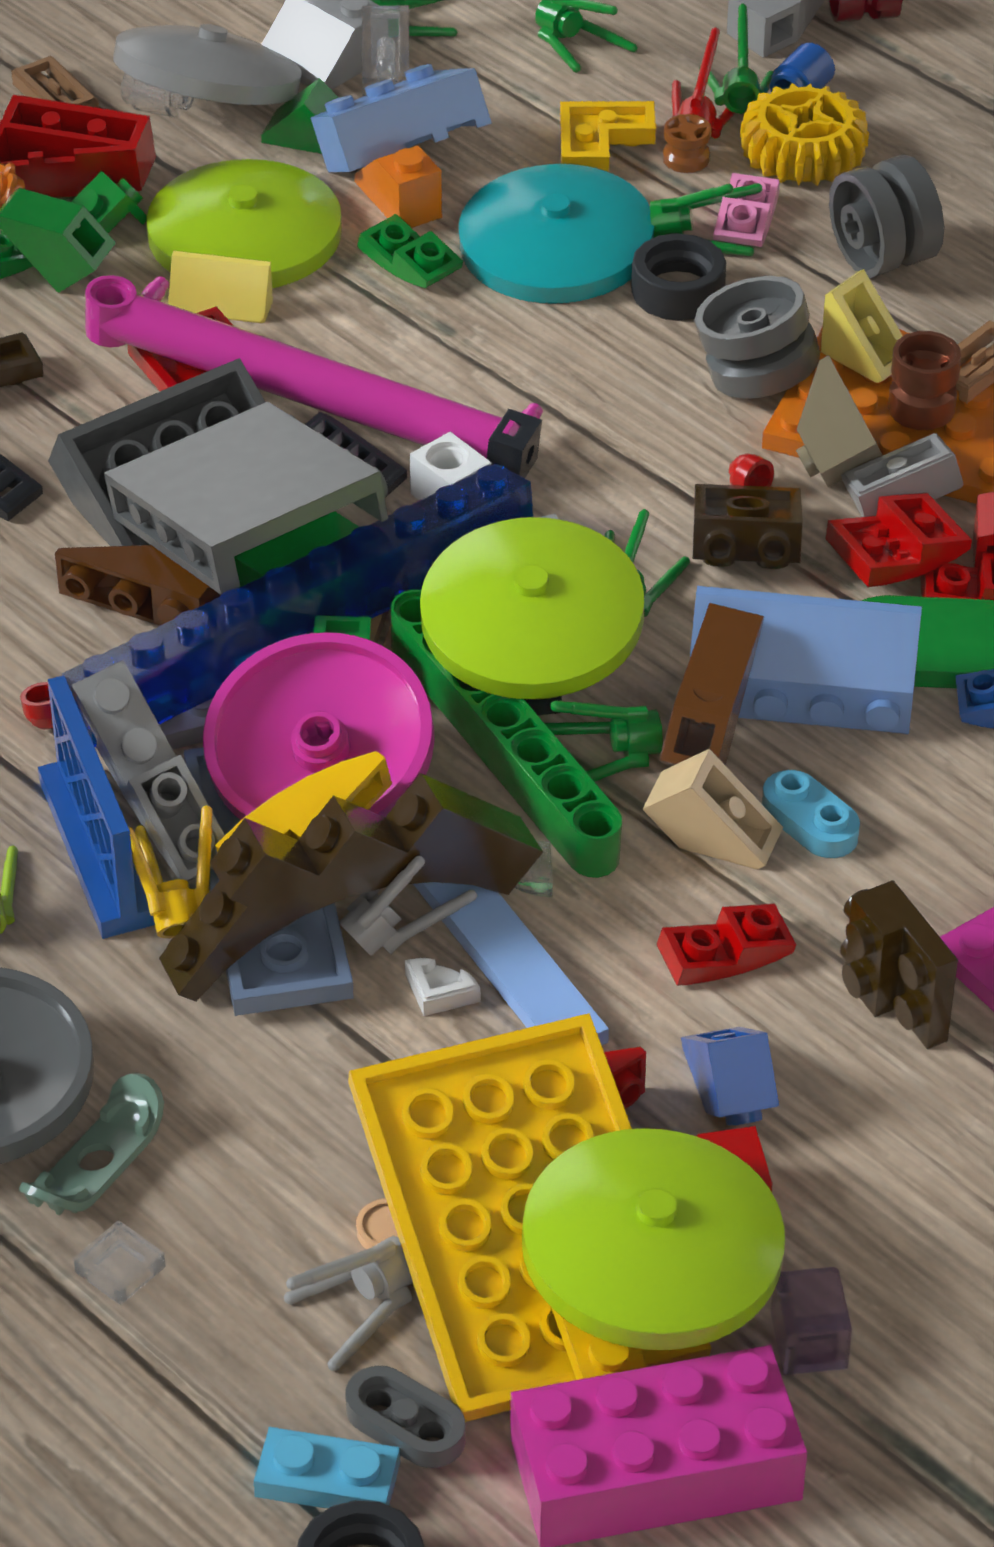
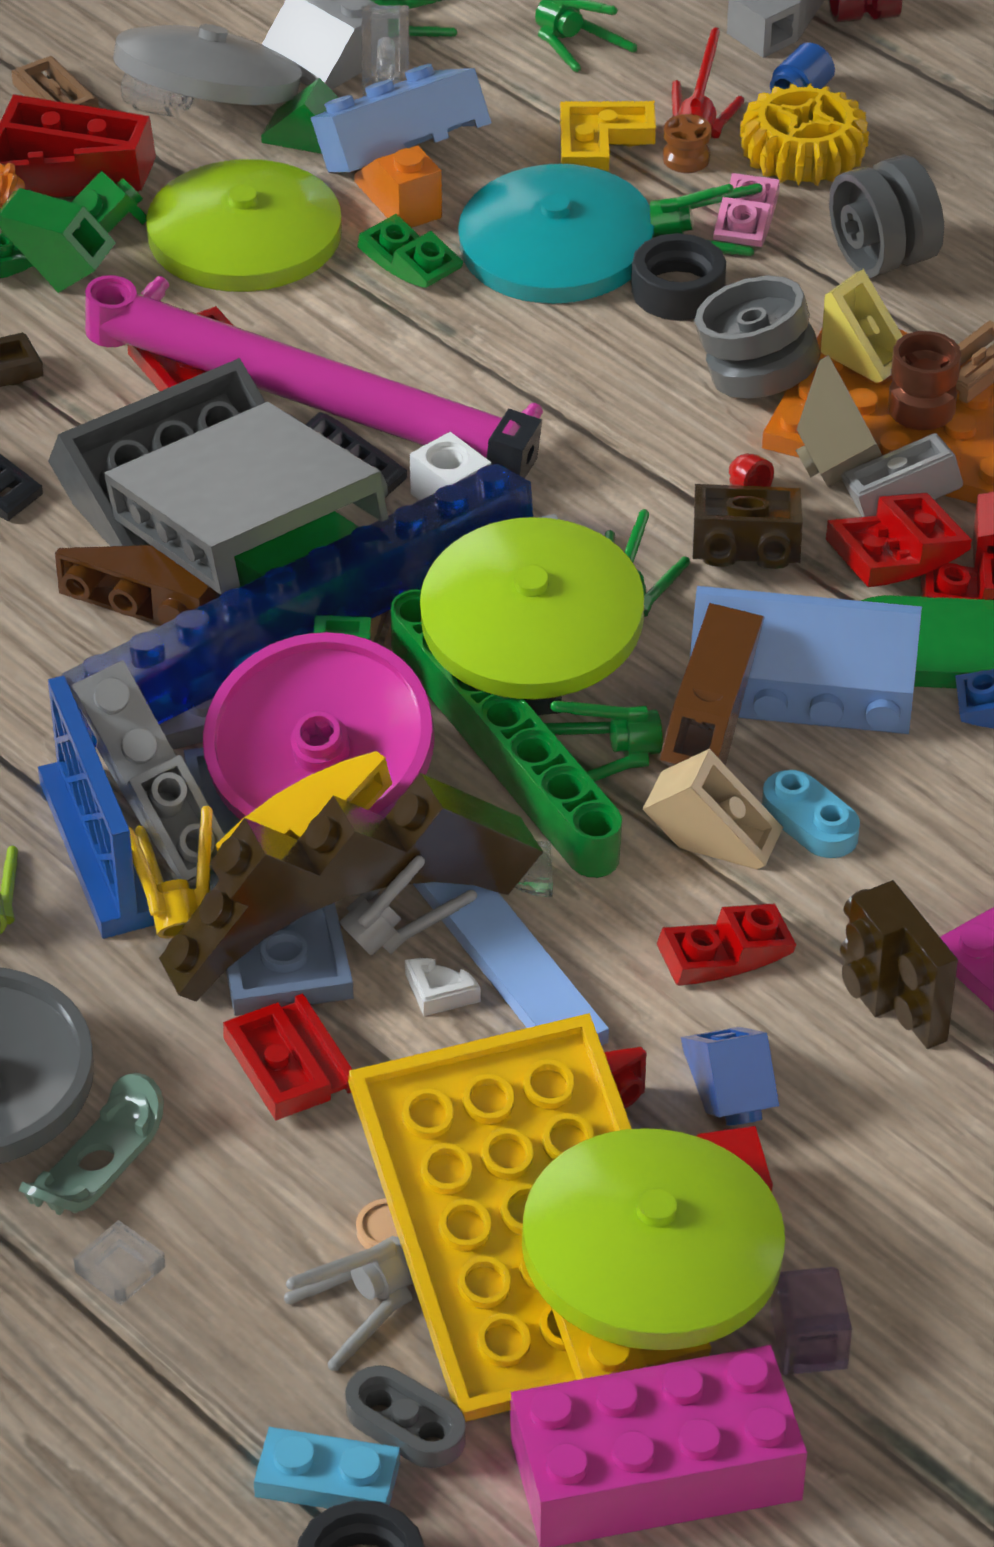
red hinge [20,682,53,730] -> none
light yellow slope [168,251,273,323] -> none
green plant [699,3,773,114] -> none
none -> red plate [223,993,353,1121]

